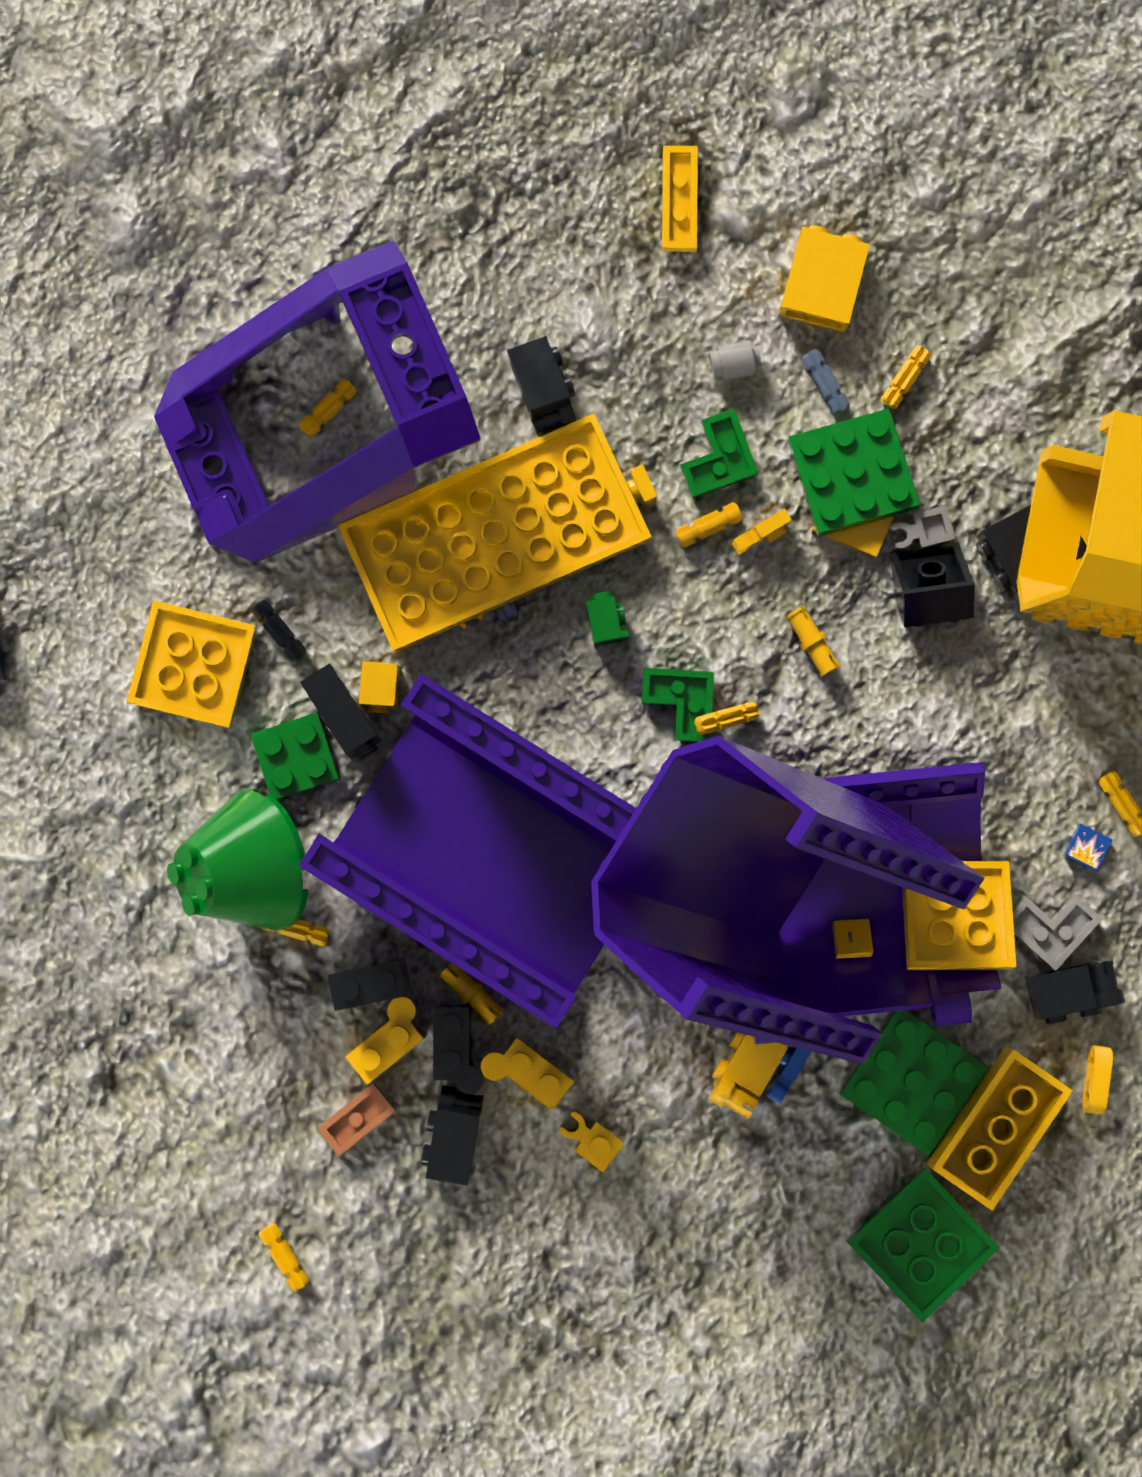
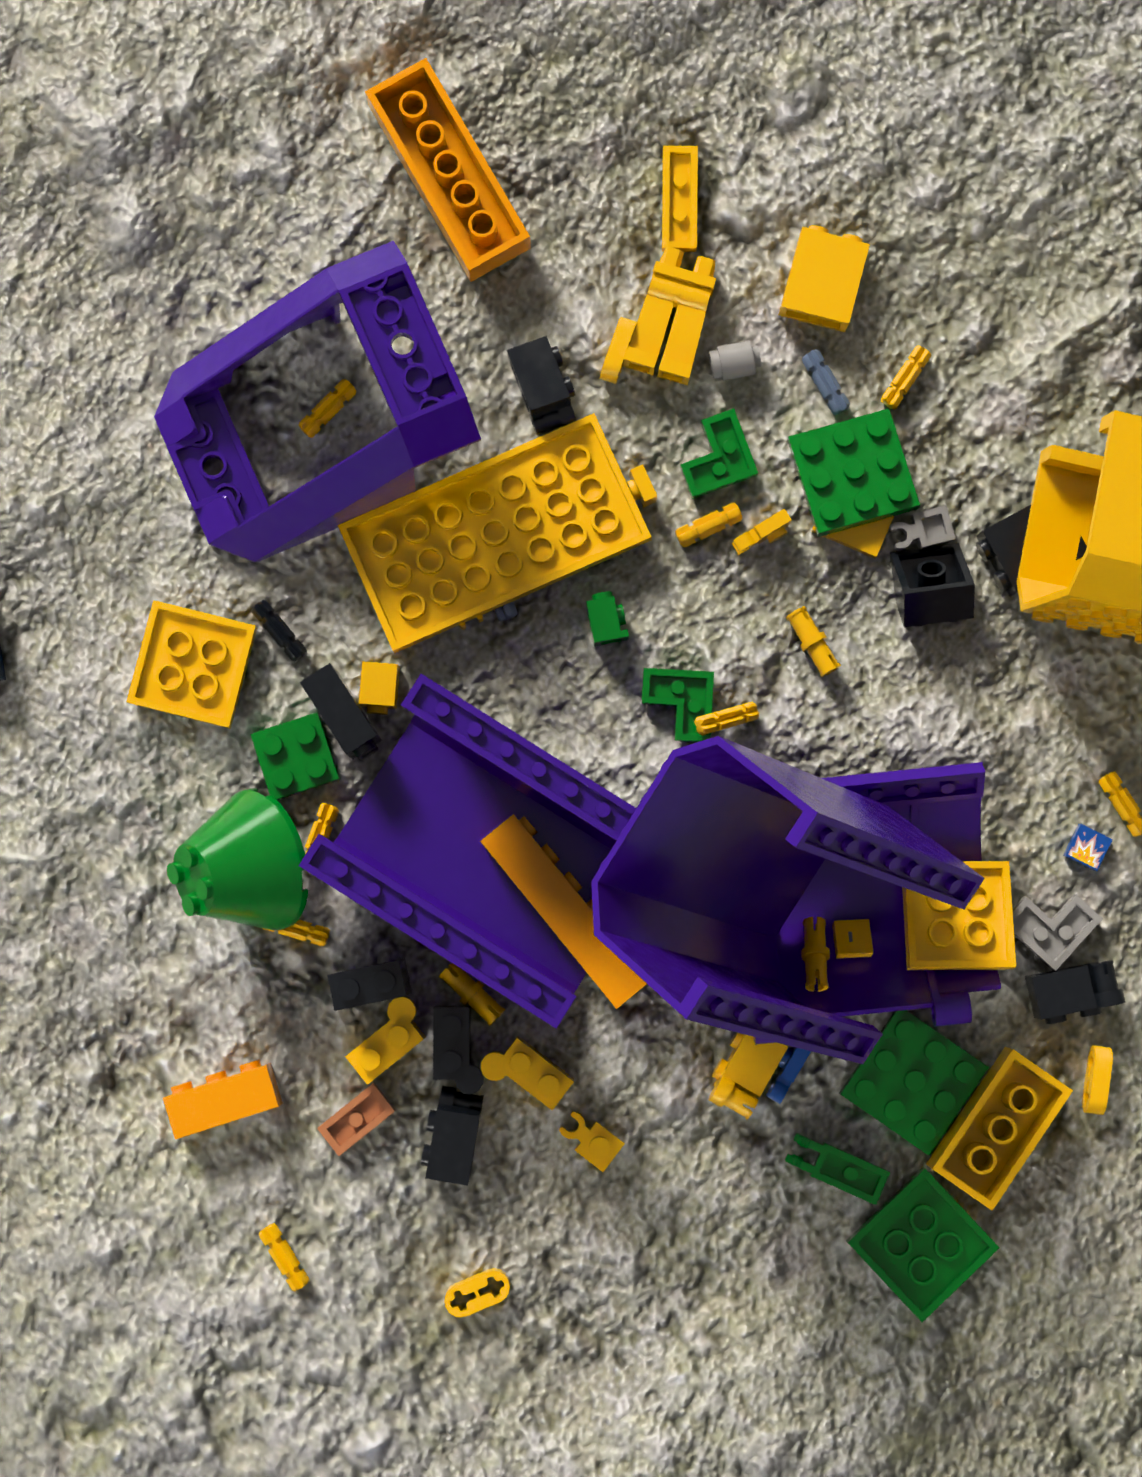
none -> light orange brick [163,1059,283,1139]
none -> yellow axle [305,803,339,855]
none -> light orange brick [365,58,531,282]
none -> yellow beam [444,1268,510,1318]
none -> light orange brick [480,814,647,1009]
none -> yellow beam [599,317,637,384]
none -> yellow hips [623,247,716,386]
none -> green hinge [785,1133,890,1205]
none -> yellow pin [801,917,830,992]

